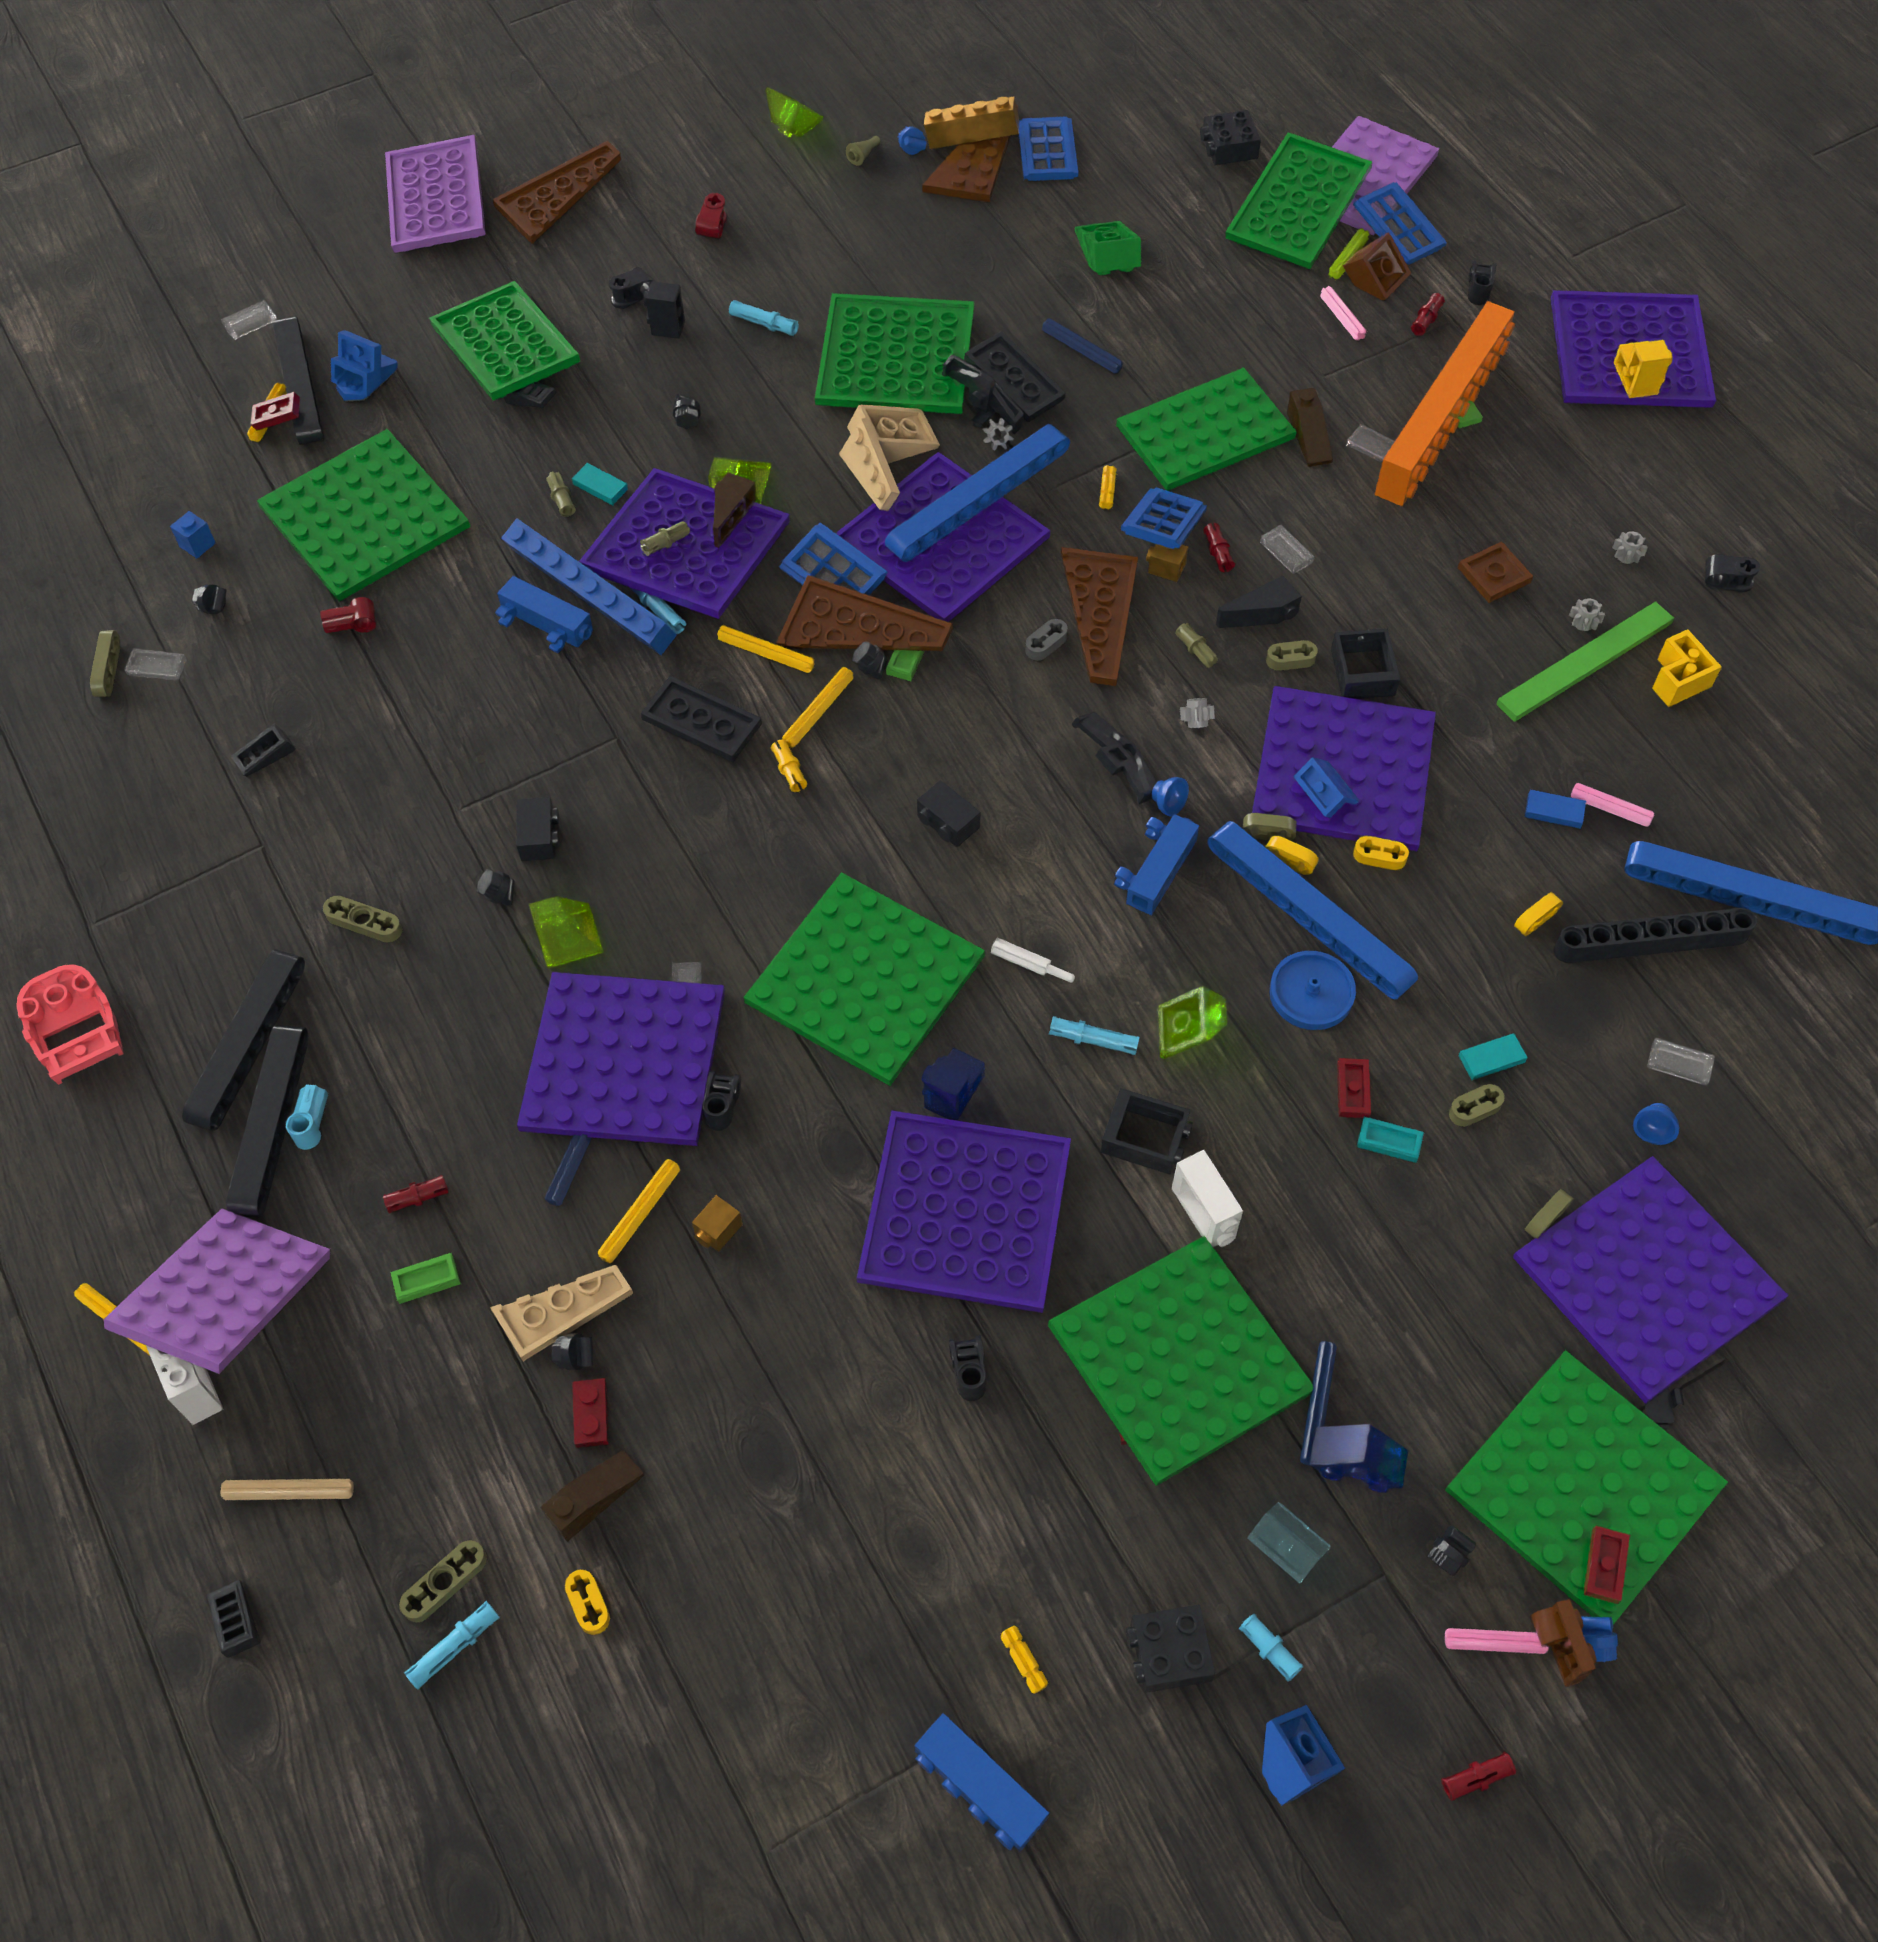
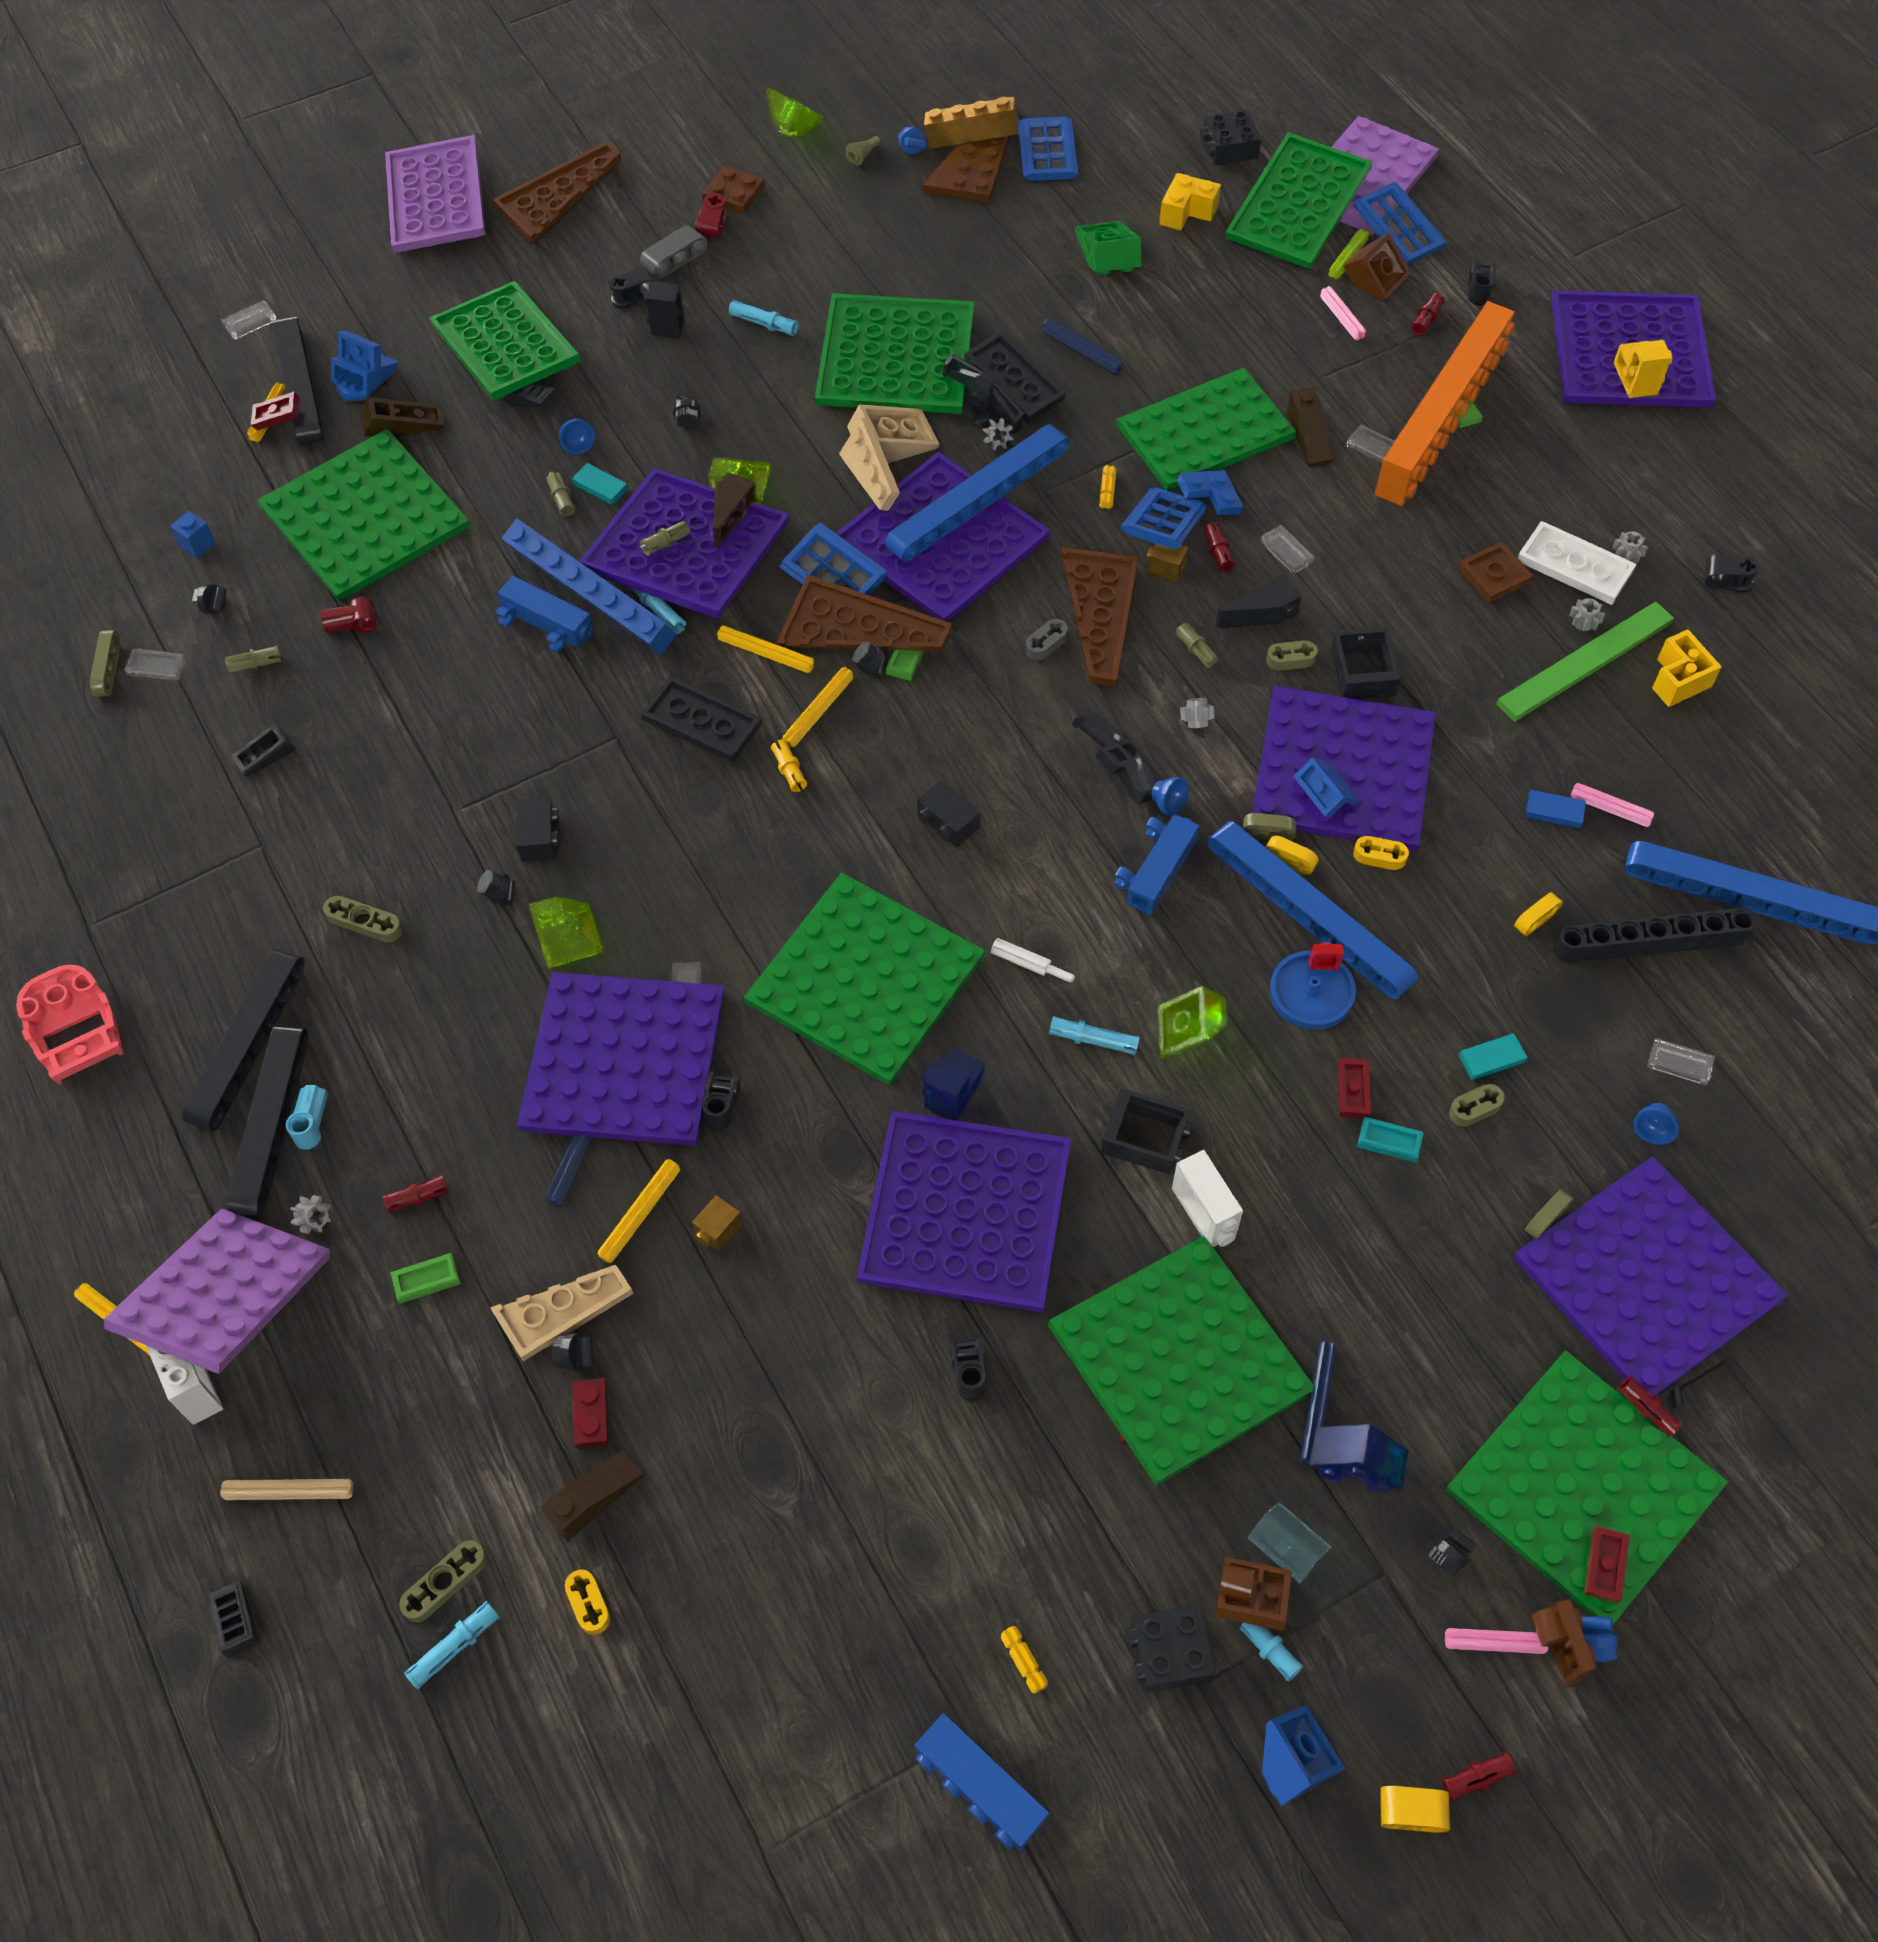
none -> olive axle [225,645,281,672]
none -> light grey gear [291,1195,331,1234]
none -> dark brown slope [361,397,445,437]
none -> blue piece [559,419,595,454]
none -> dark grey beam [640,225,708,279]
none -> reddish brown plate [702,165,765,214]
none -> yellow brick [1159,173,1221,230]
none -> blue plate [1177,470,1243,516]
none -> reddish brown plate [1215,1557,1292,1631]
none -> red plate [1308,943,1344,970]
none -> yellow beam [1380,1786,1450,1833]
none -> white plate [1517,521,1636,605]
none -> dark red pin [1618,1376,1682,1437]

